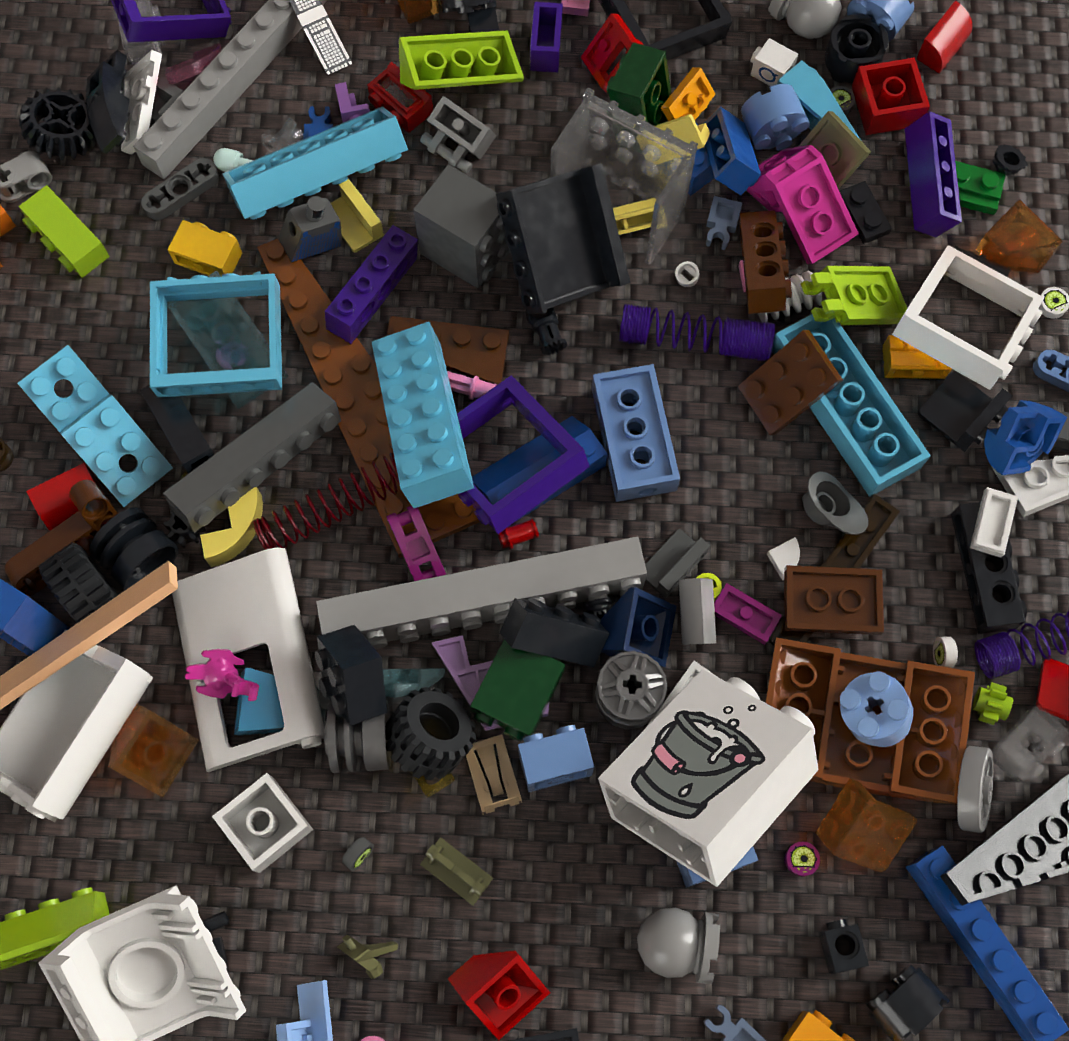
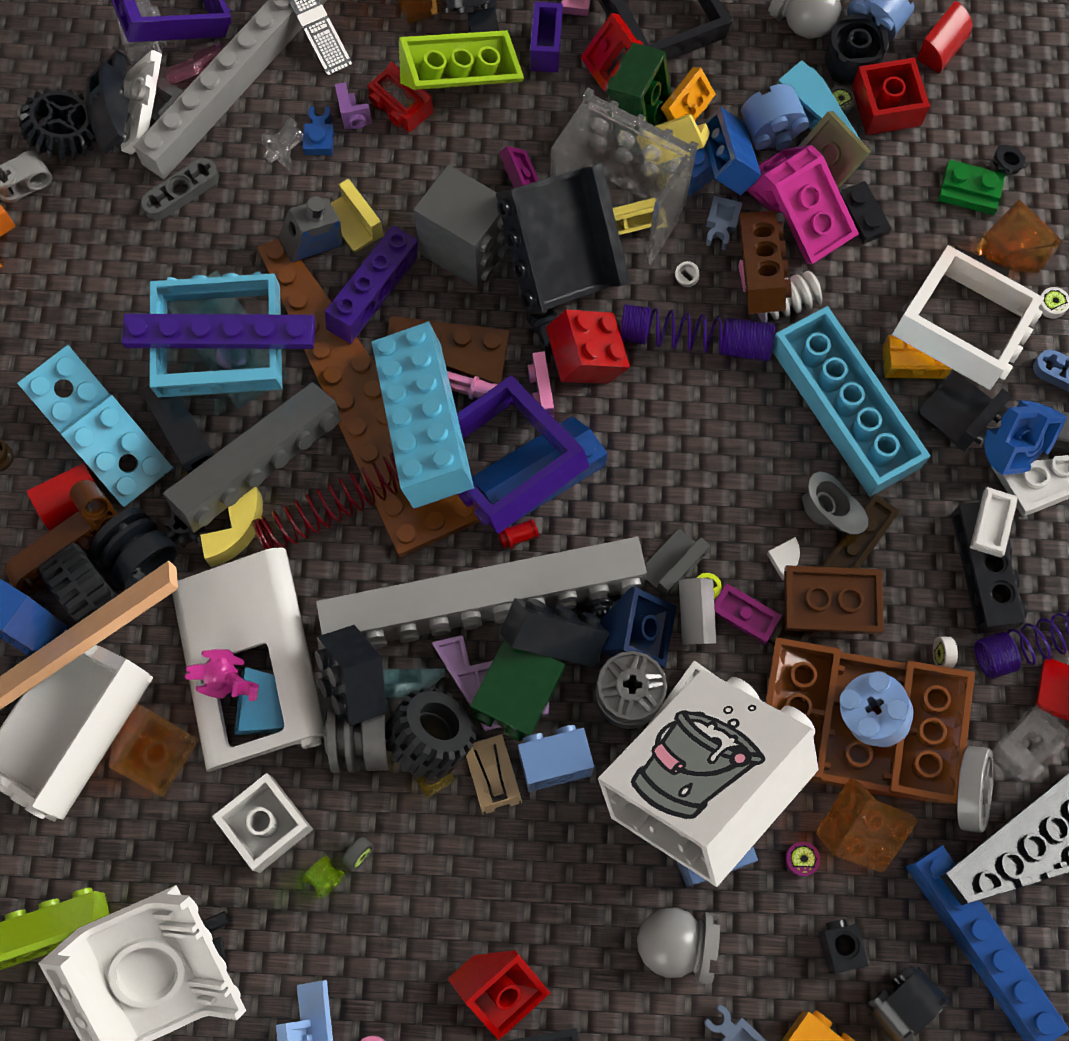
lime brick [18,185,110,278] -> none
yellow brick [167,220,242,277] -> none
light aqua cylinder [213,148,253,172] -> none
medium azure brick [222,107,408,219] -> none
olive piece [337,935,398,979] -> none
magenta plate [386,505,446,581] -> none
light grey brick [420,96,497,174] -> none
olive hinge [420,837,494,906] -> none
medium blue brick [592,364,680,502] -> none
reddish brown plate [738,330,843,436] -> none
white brick [750,38,798,86] -> none
lime tile [800,266,908,325] -> none
dark purple brick [905,111,962,237] -> none
lime gear [972,682,1013,725] -> none
none -> dark purple plate [122,314,315,349]
none -> clear neon green wheel [302,855,345,899]
none -> magenta plate [499,146,539,188]
none -> bright pink plate [528,351,554,418]
none -> red brick [546,309,630,384]

